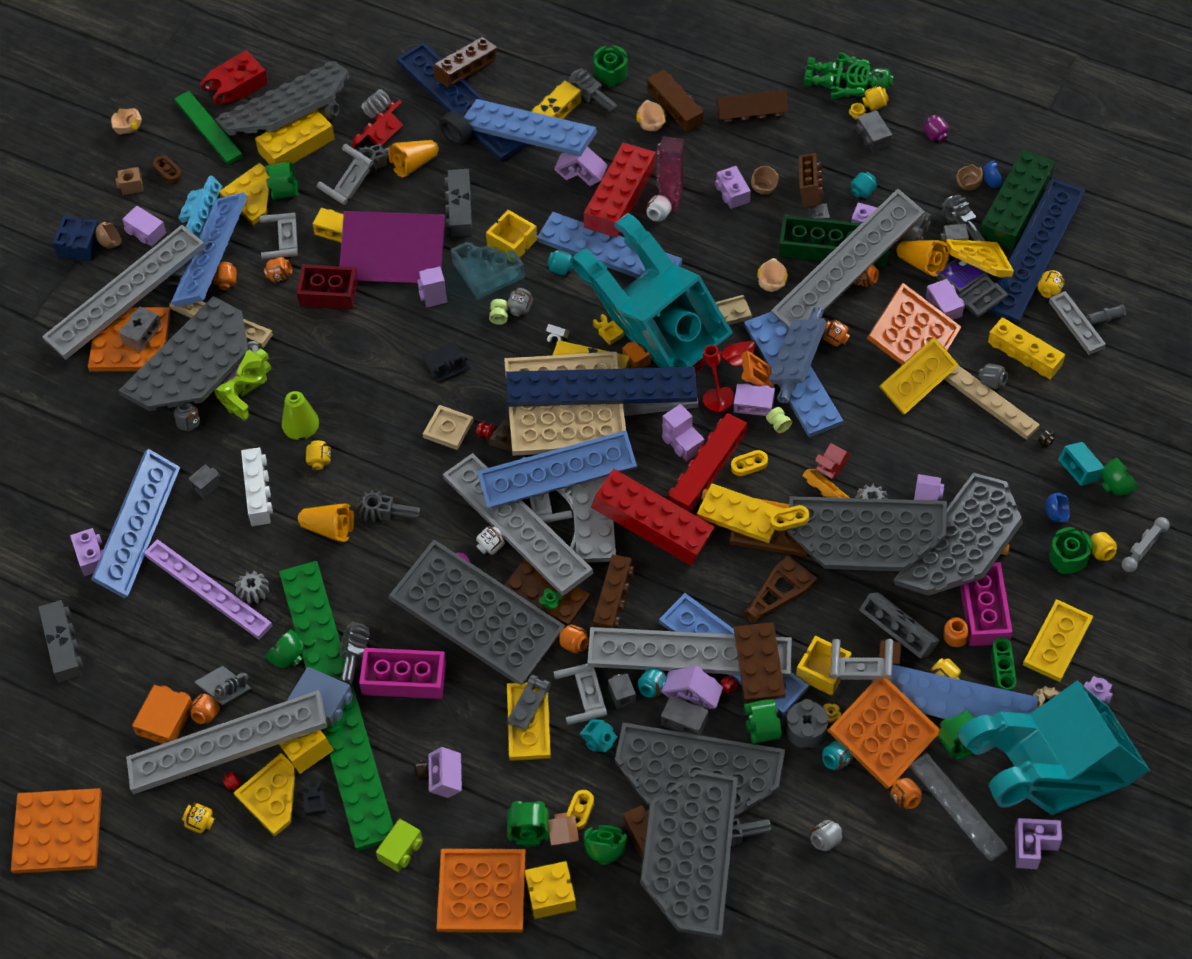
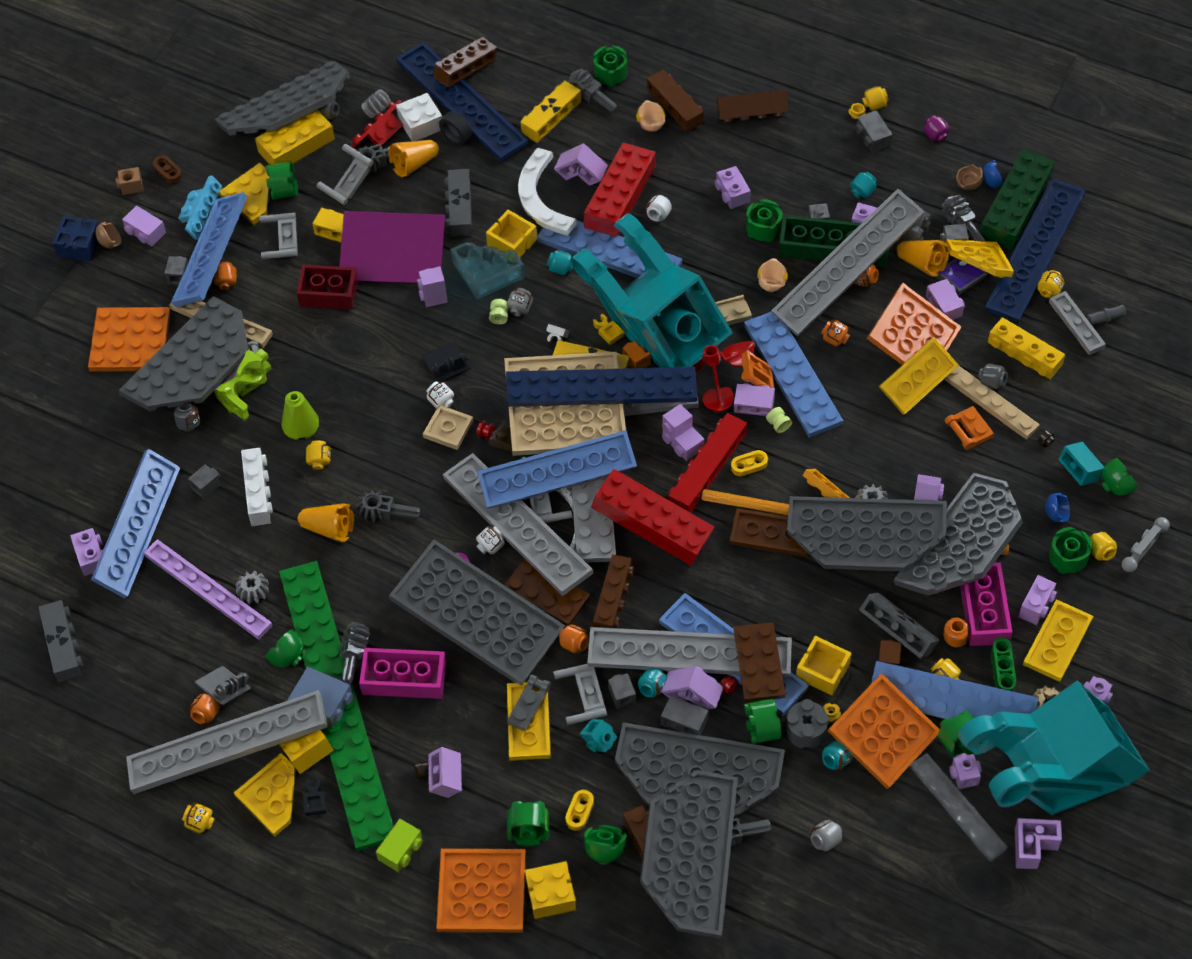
orange plate [11,788,102,874] -> none
light grey plate [42,225,206,360] -> none
light nougat hair [111,108,142,135] -> none
flat silver brick [119,306,161,352] -> none
orange brick [132,685,193,744] -> none
green tile [174,91,243,165] -> none
red brick [200,50,268,105] -> none
red plate [223,771,241,791] -> none
orange head [264,257,292,283] -> none
medium blue plate [464,99,597,156] -> none
green plate [539,588,562,609] -> none
nougat brick [547,813,579,845] -> none
clear pink wedge [657,136,684,212] -> none
yellow plate [697,483,783,544] -> none
reddish brown plate [744,555,817,623] -> none
medium nougat hair [751,166,779,195] -> none
sand blue plate [769,307,827,403] -> none
yellow plate [770,505,809,531] -> none
reddish brown brick [799,153,824,208] -> none
green piece [804,53,894,99] -> none
brick [815,443,851,479] -> none
light grey plate [830,639,893,680] -> none
orange head [890,778,922,809] -> none
dark grey slope [958,275,1008,317] -> none
none -> white brick [396,93,442,141]
none -> white head [427,381,454,409]
none -> white plate [518,148,577,236]
none -> green brick [746,199,783,242]
none -> orange plate [944,406,994,450]
none -> lavender brick [949,754,981,789]
none -> lavender brick [1019,575,1057,625]

